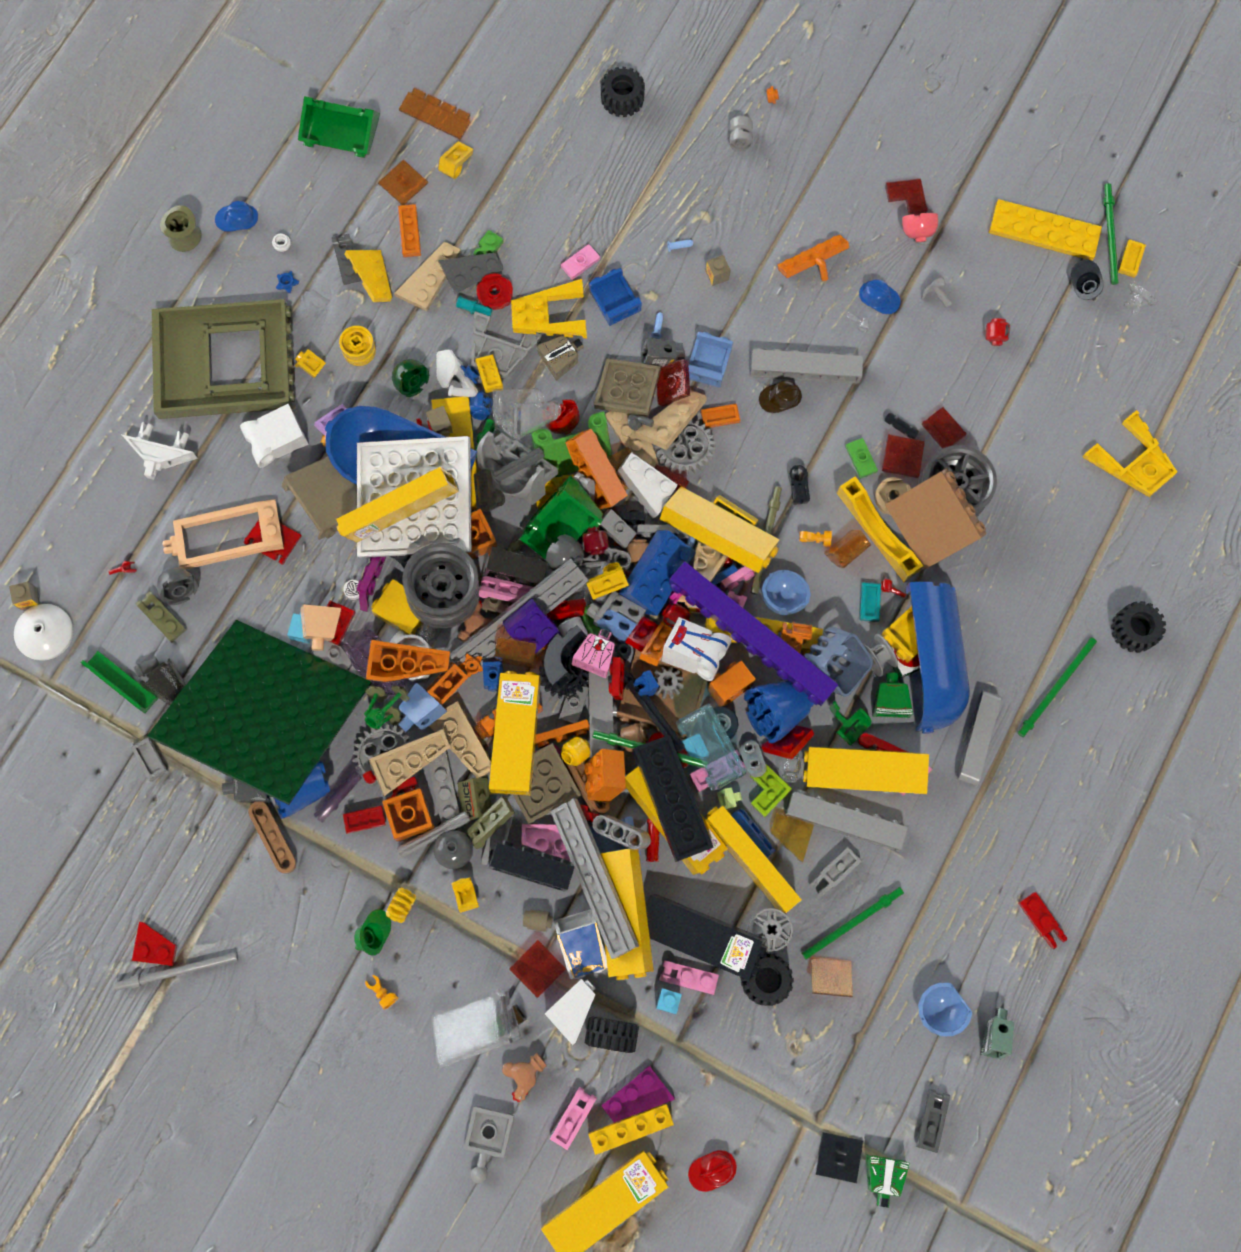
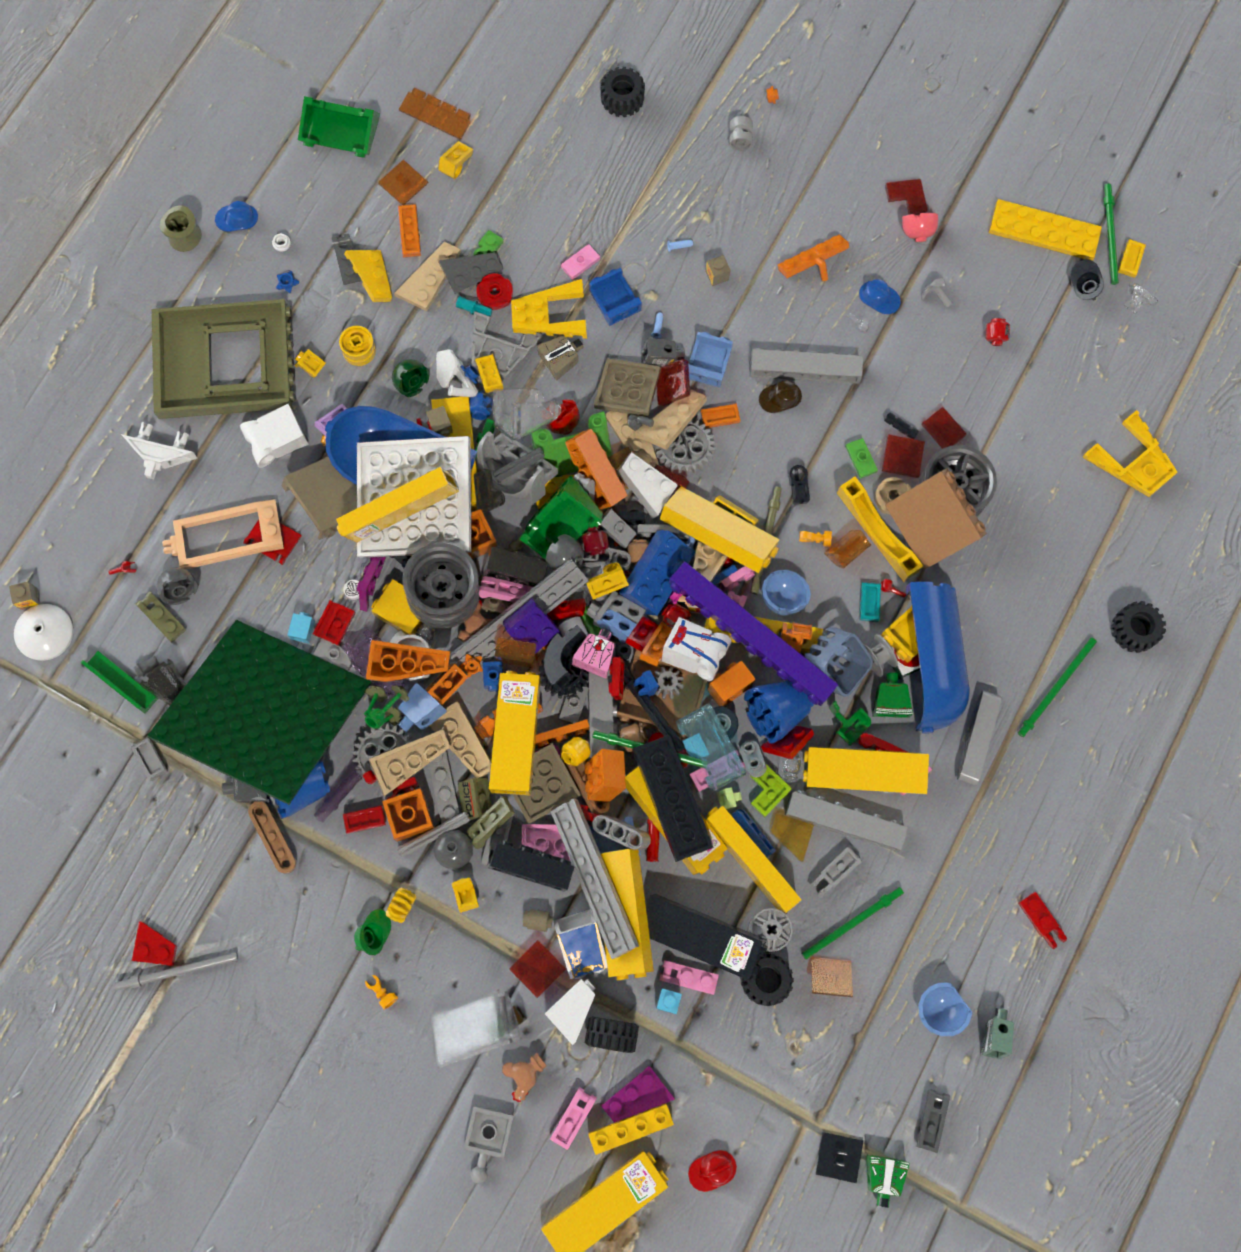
light nougat torso [300,604,341,651] -> none

